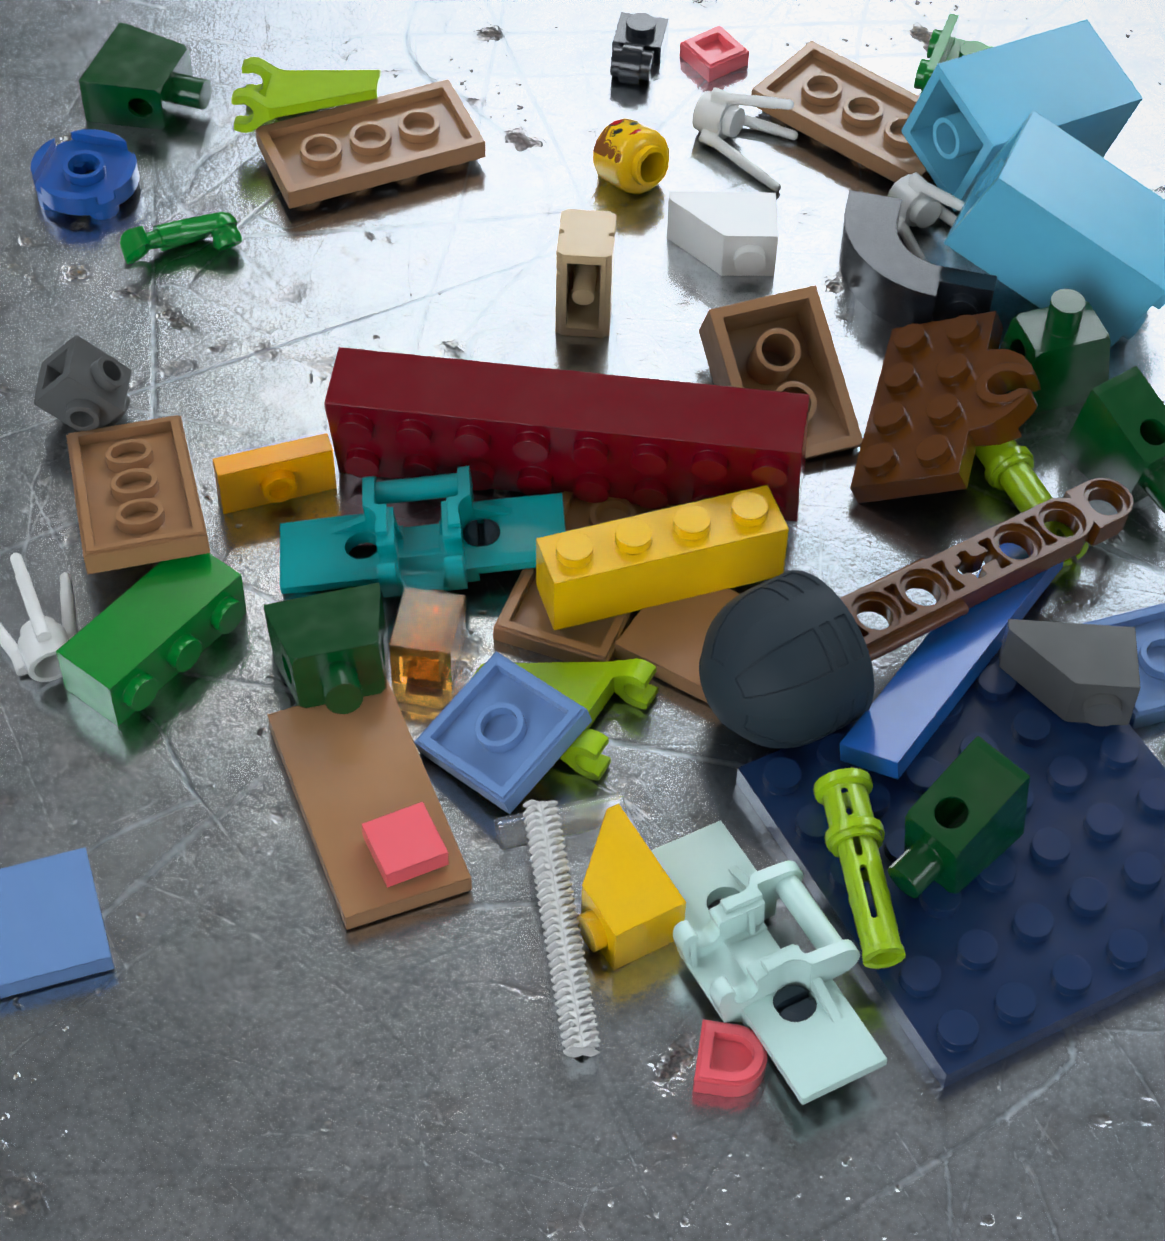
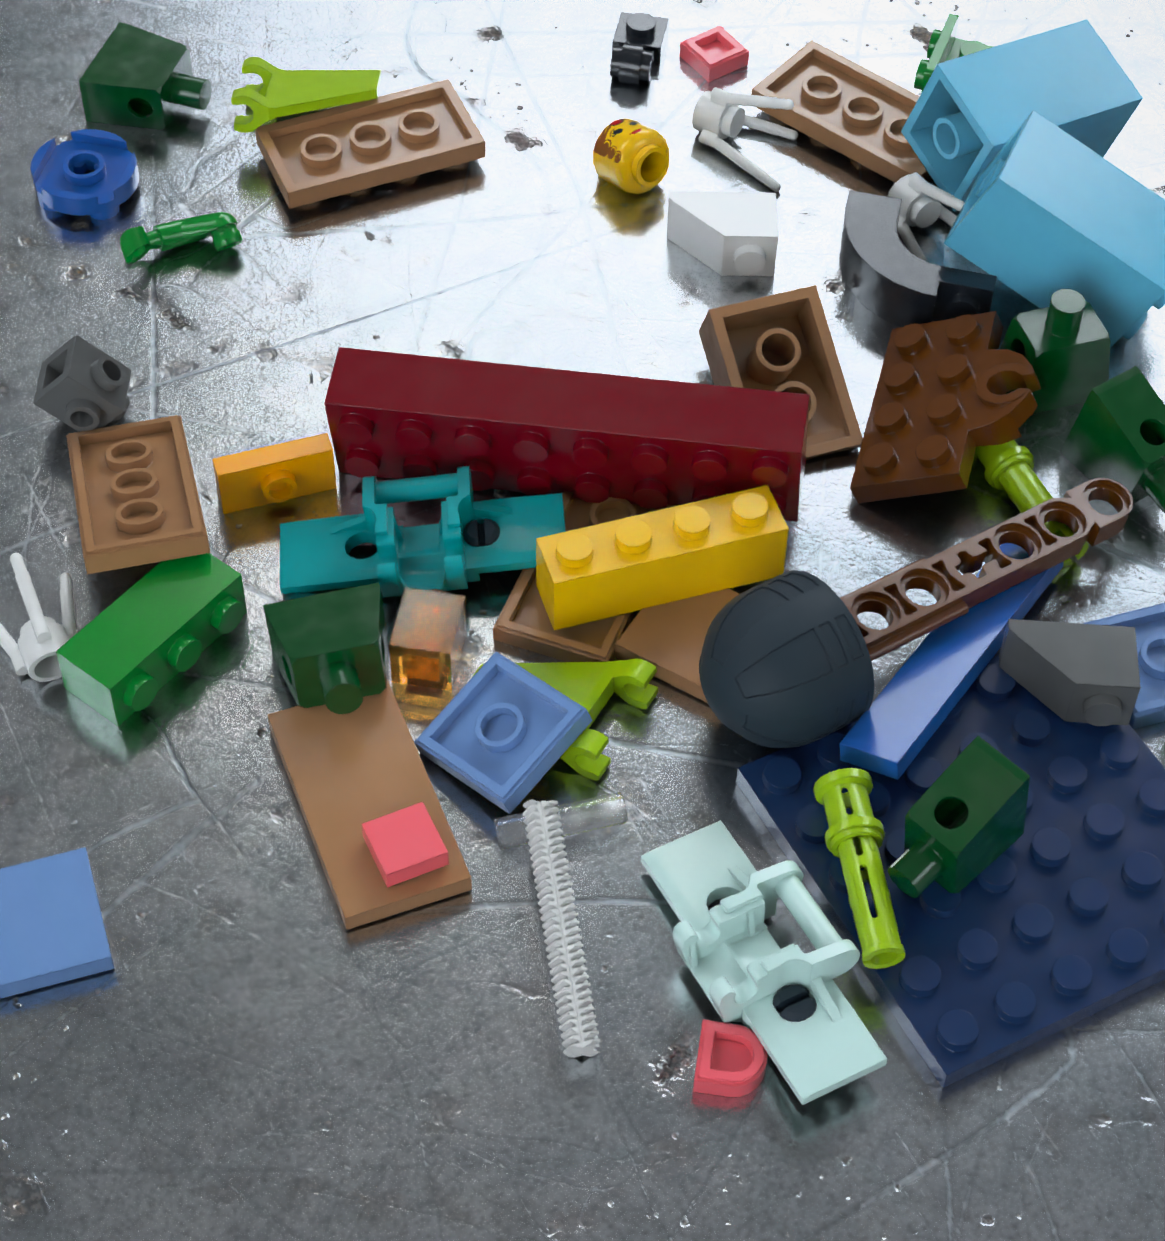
tan brick [555,209,617,338] -> none
yellow slope [576,803,686,971] -> none

